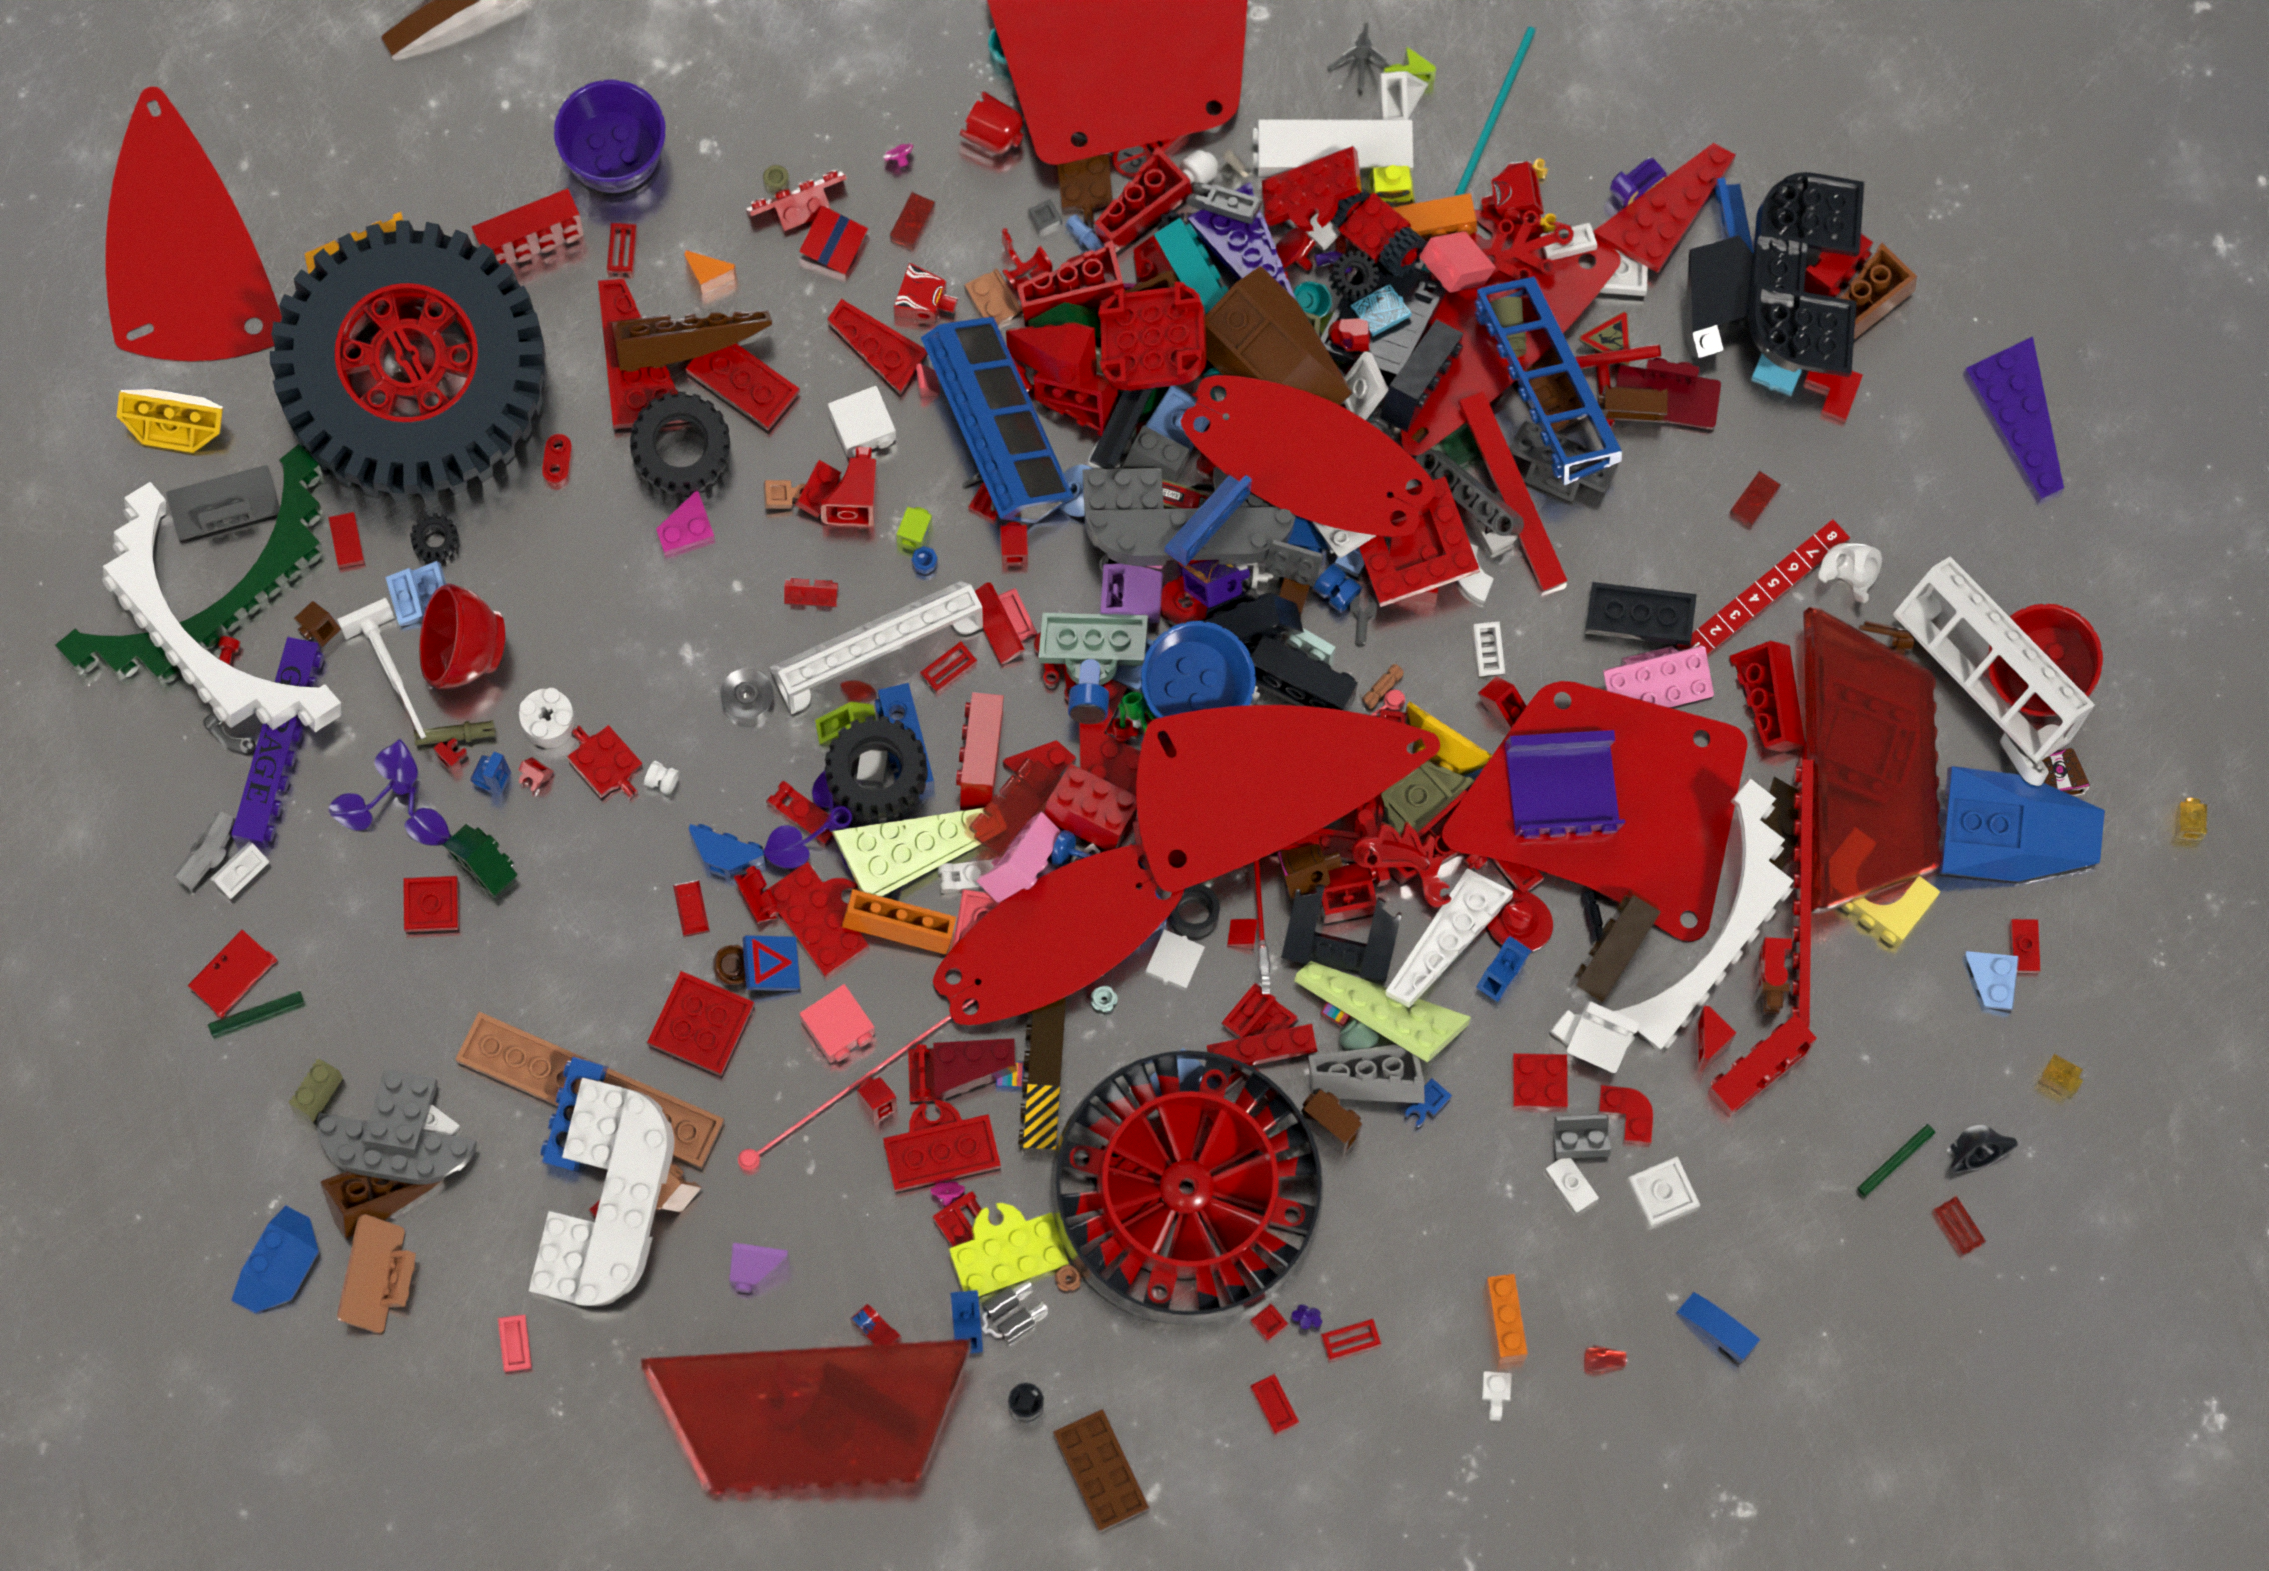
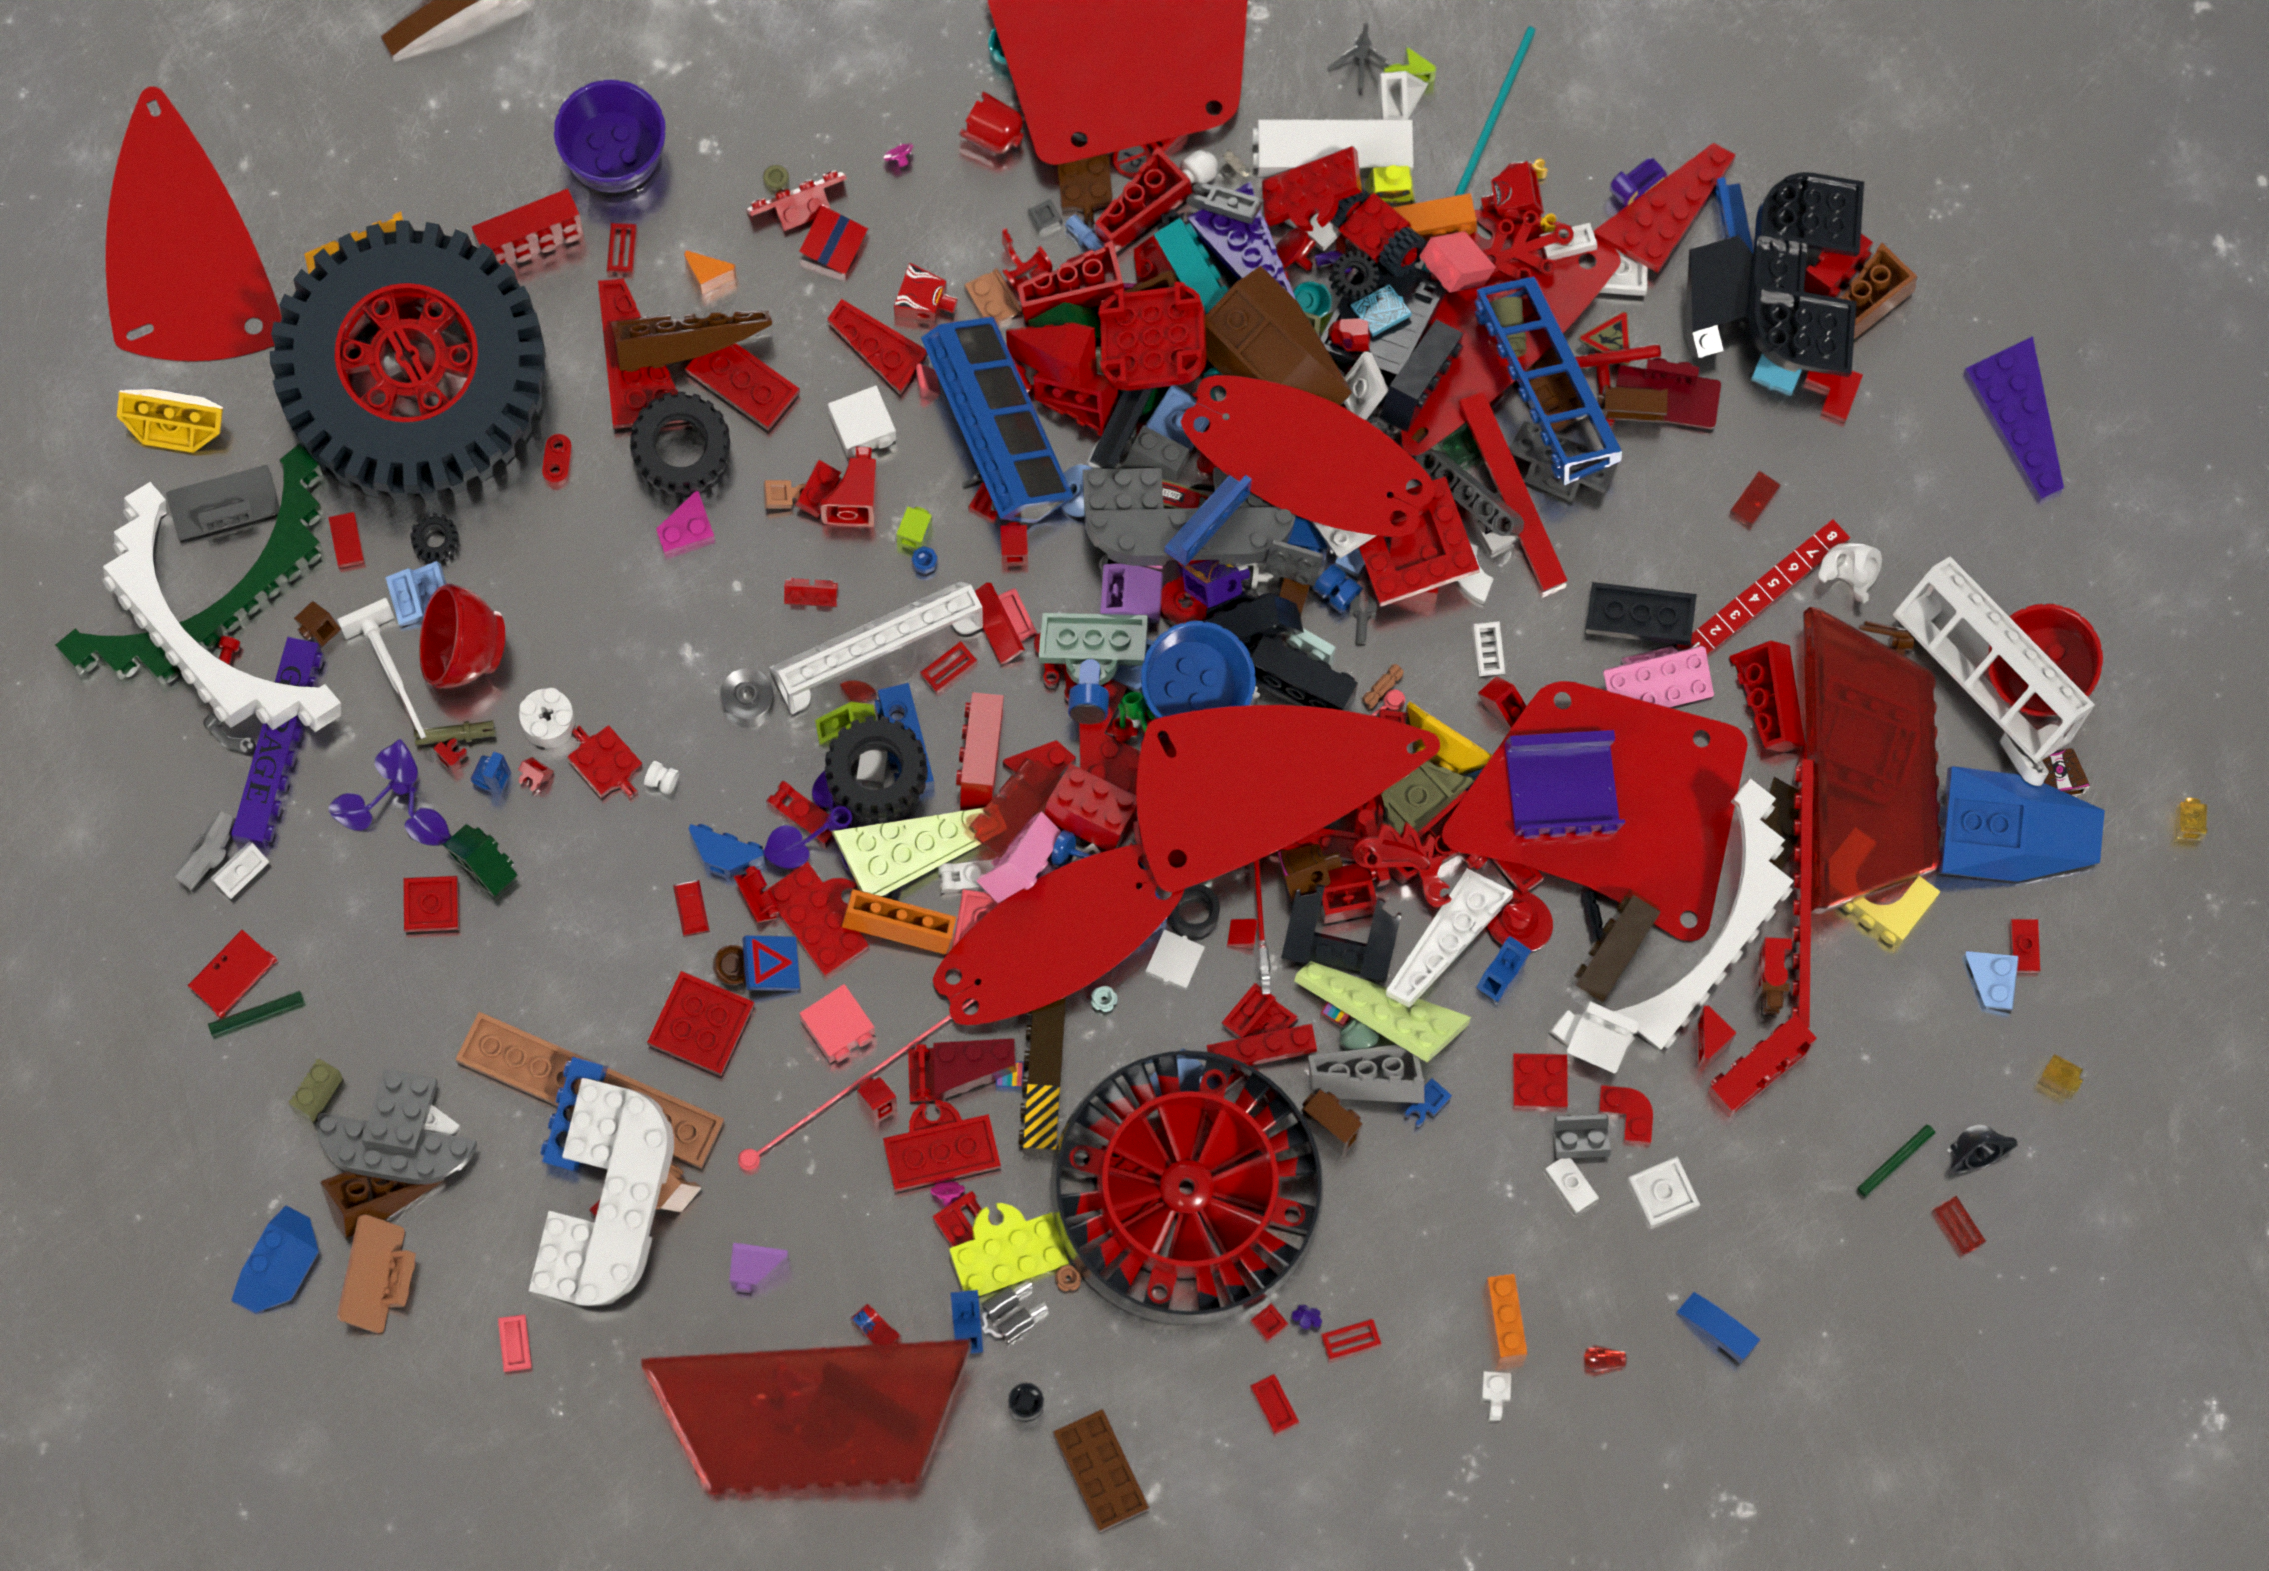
clear red plate [890,192,935,248] -> none

